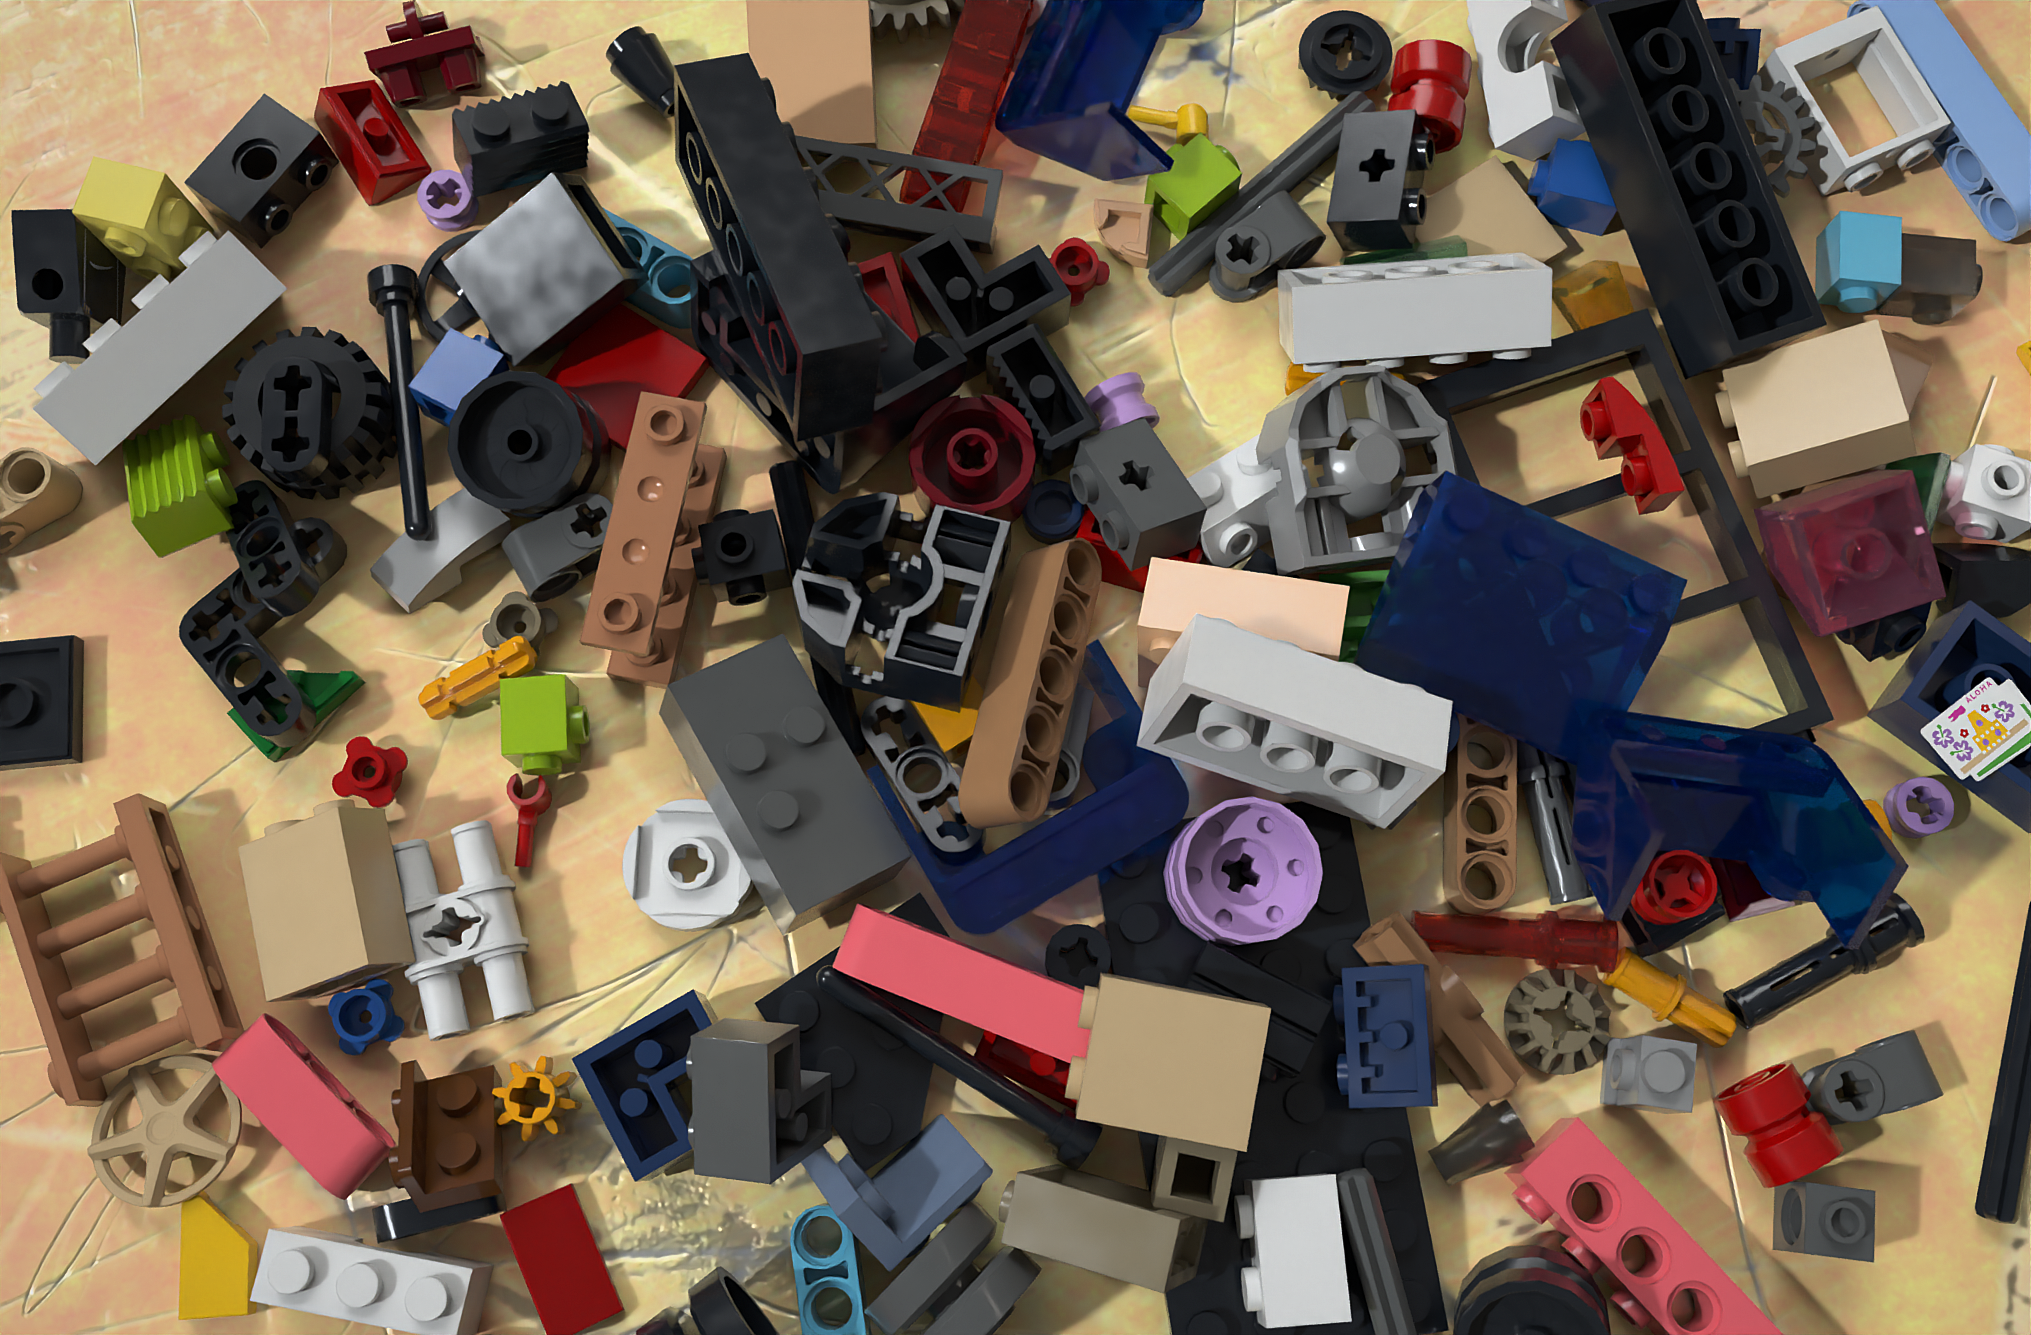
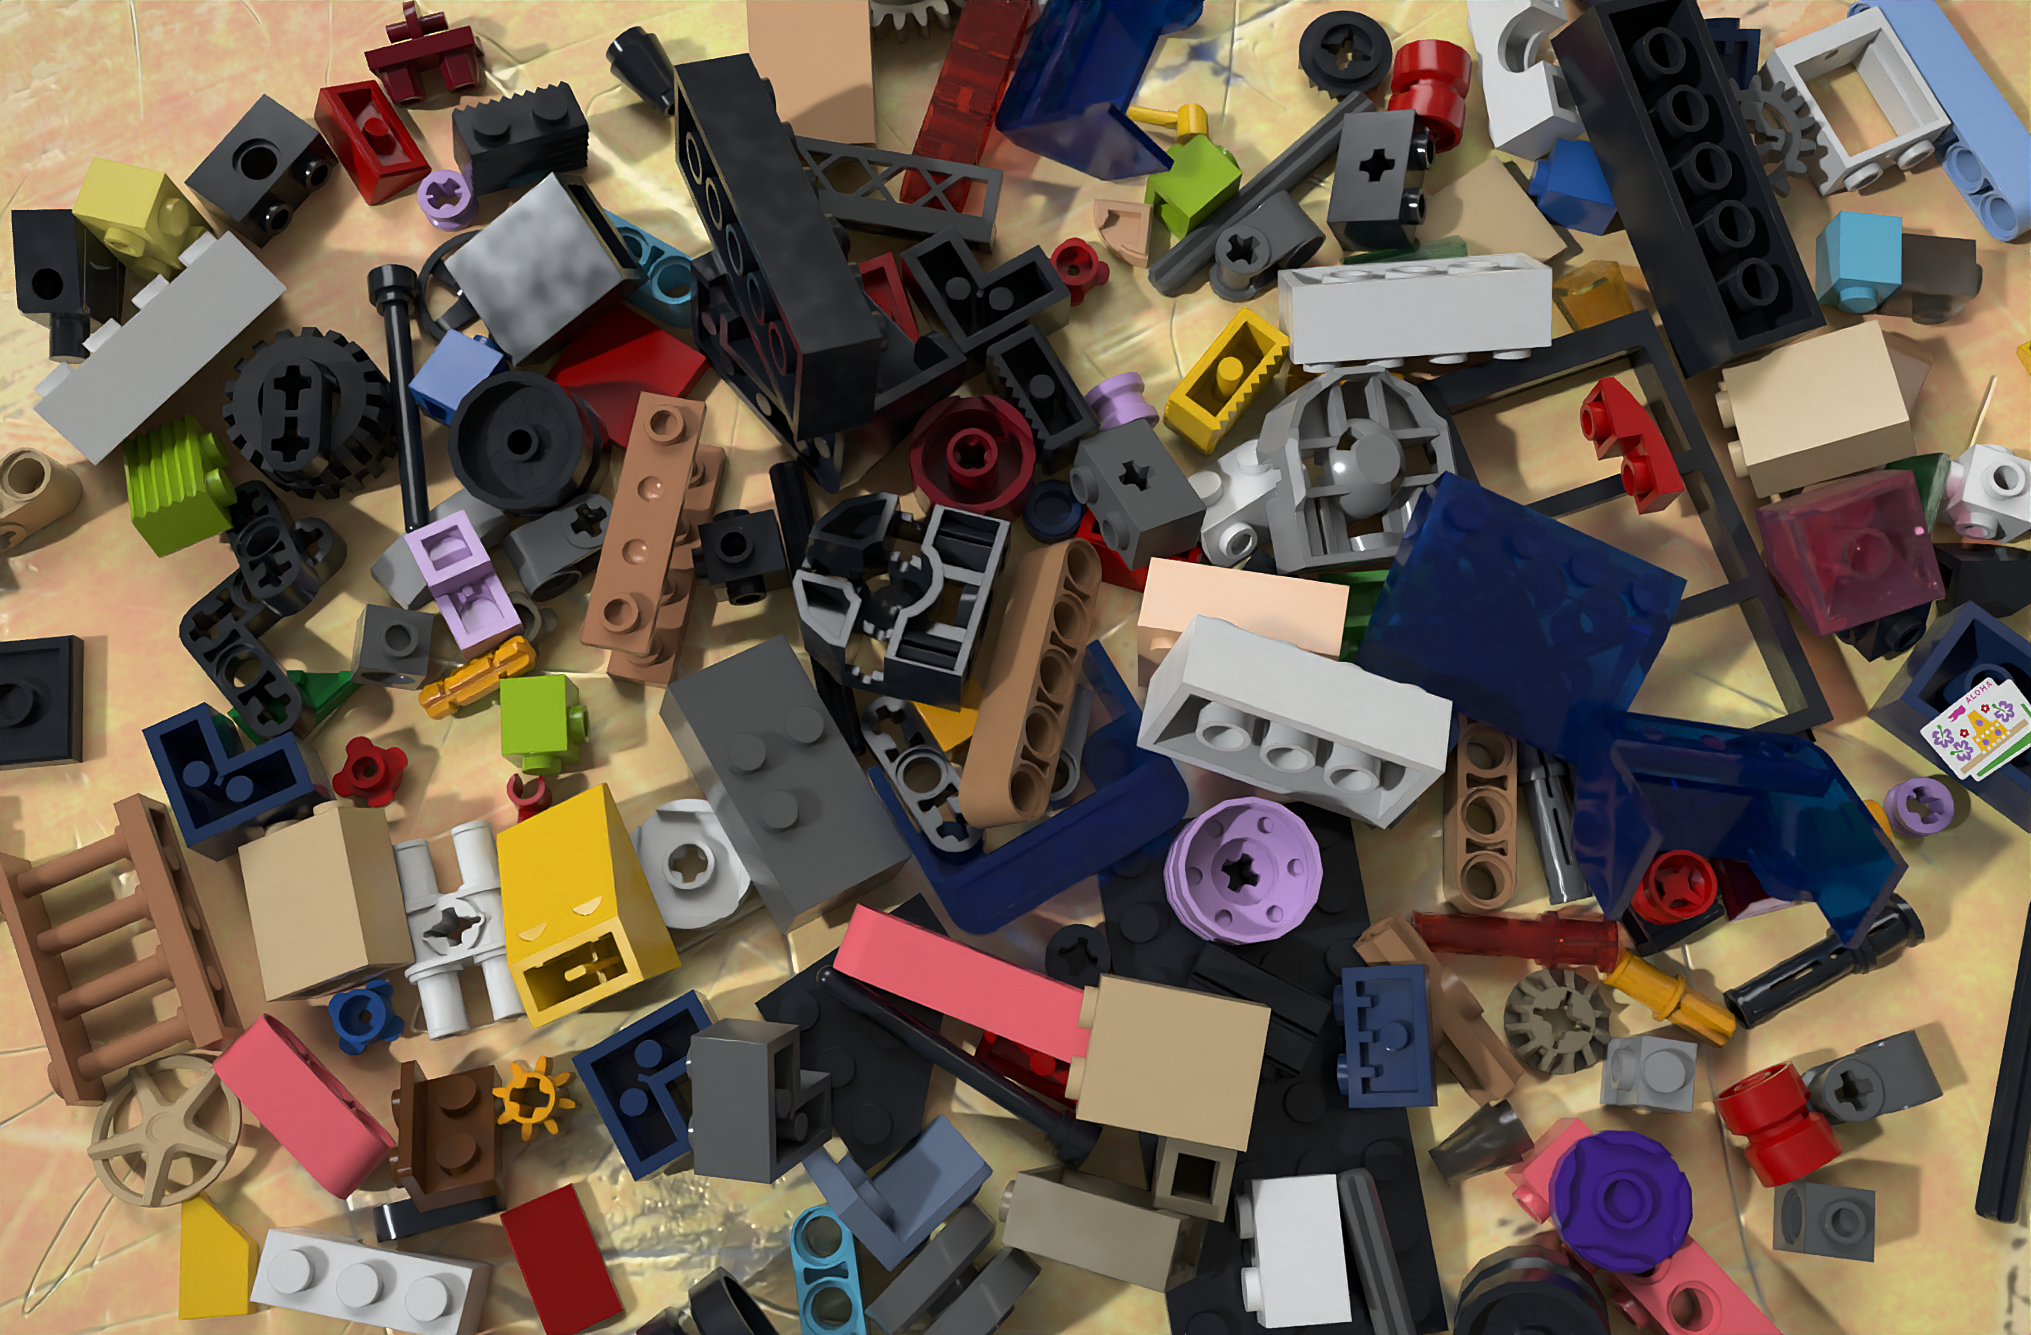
none -> brick [142,702,337,862]
none -> dark grey brick [349,604,434,691]
none -> lavender slope [403,509,525,661]
none -> yellow slope [496,782,682,1030]
none -> yellow brick [1161,307,1290,456]
none -> dark purple tile [1548,1130,1693,1273]

